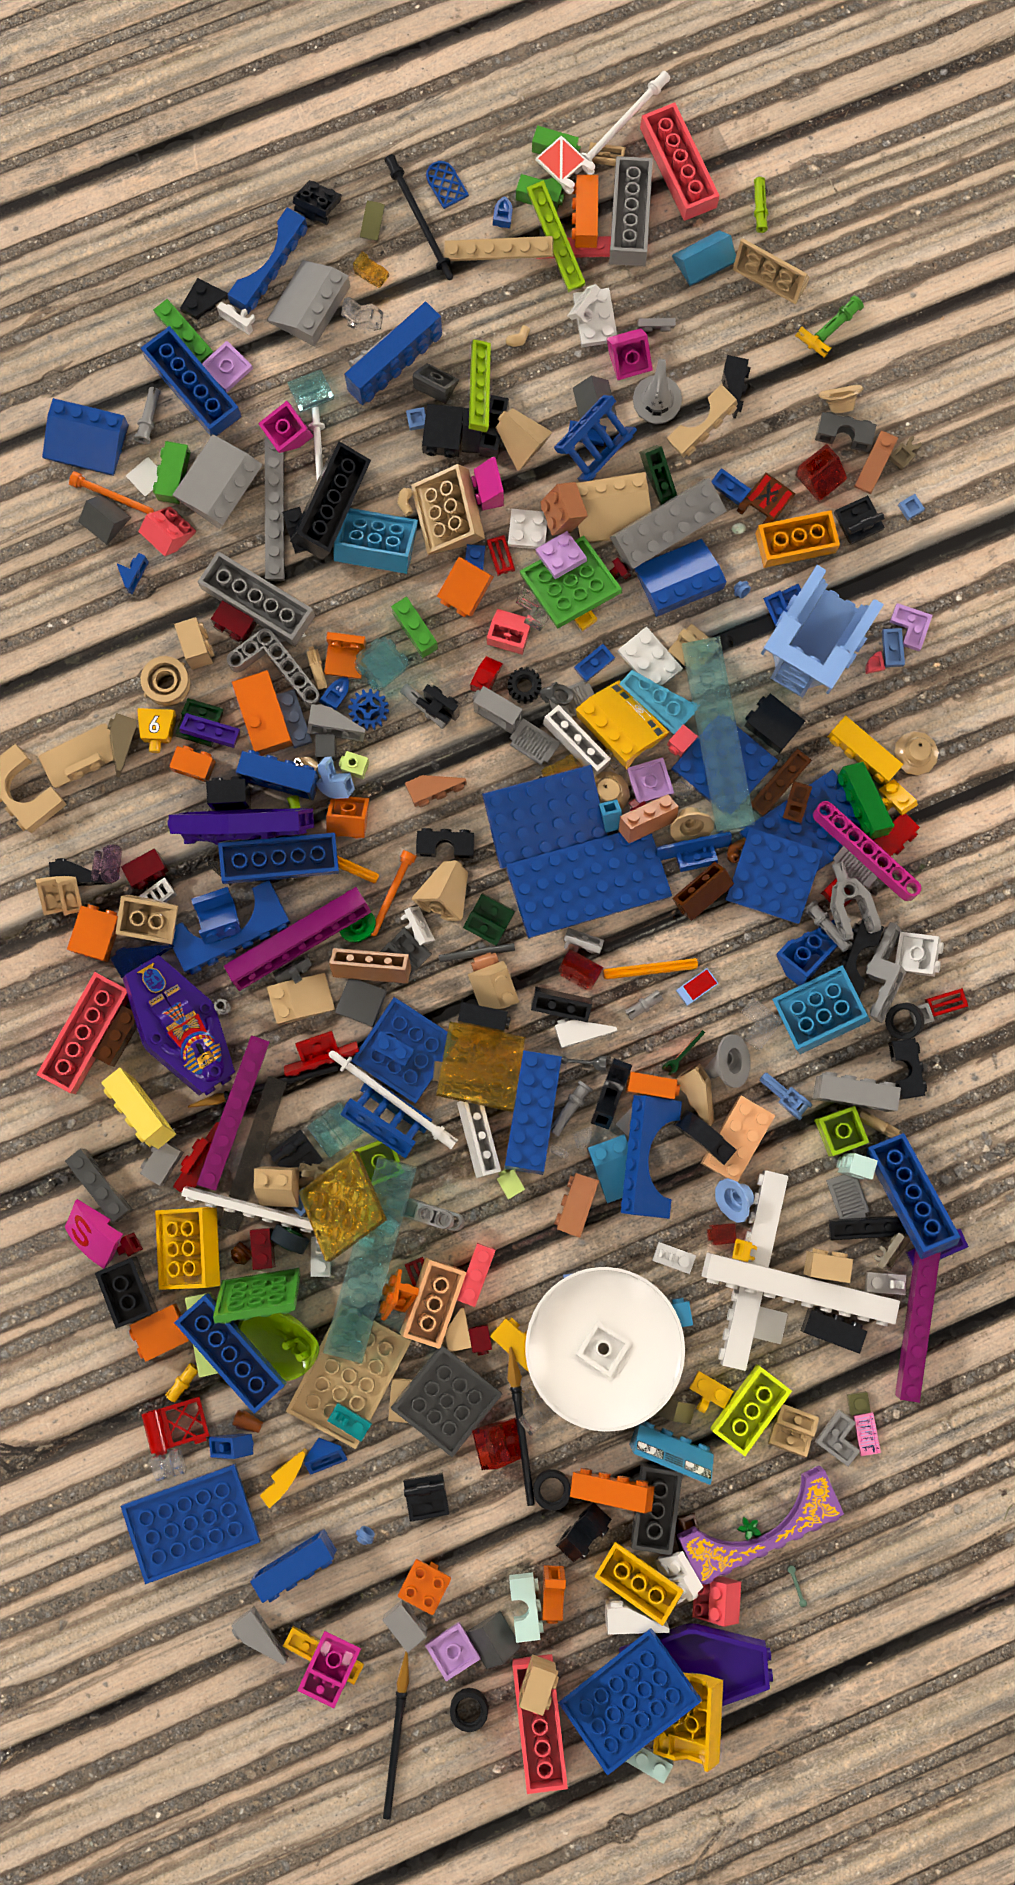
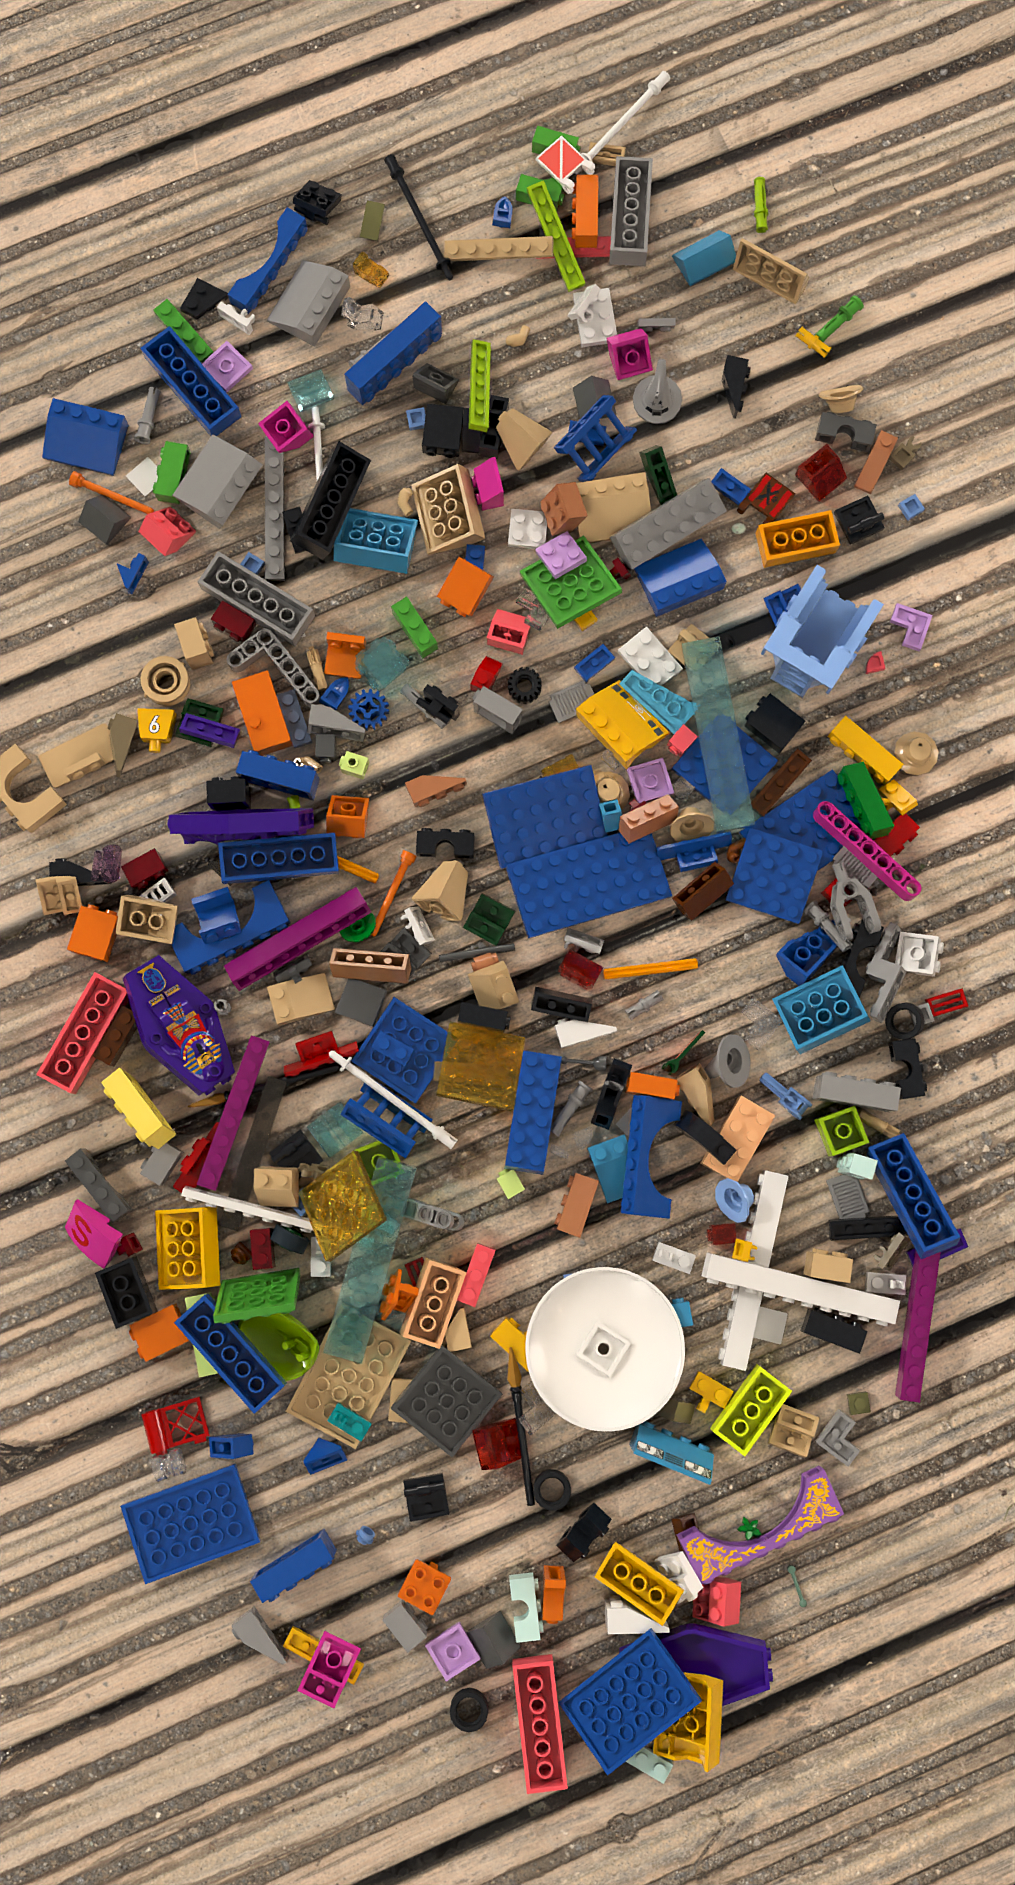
clear blue slope [111,944,174,978] -> none
yellow pin [165,1363,198,1403] -> none
orange brick [169,745,216,782] -> none
dark orange cone [232,1410,263,1433] -> none
yellow slope [260,1448,307,1508] -> none
light blue brick [316,756,355,799] -> none
black piece [383,1651,409,1820] -> none
blue window [426,161,469,209] -> none
white brick [457,1095,501,1178] -> none
dark red brick [468,1324,492,1356] -> none
red tile [487,535,515,576] -> none
light grey window [510,718,561,765] -> none
tan brick [519,1654,559,1716] -> none
dark grey piece [540,682,573,706] -> none
white brick [543,705,611,778] -> none
orange brick [570,1468,655,1513] -> none
dark grey brick [630,1463,683,1555] -> none
coral brick [640,102,720,221] -> none
tan arch [667,384,738,458] -> none
red tile [676,968,718,1006] -> none
medium blue plate [734,581,751,598] -> none
reddish brown slope [783,781,812,823] -> none
bright pink tile [853,1412,881,1456] -> none
medium blue plate [881,628,905,668] -> none
none -> medium blue plate [240,552,265,575]

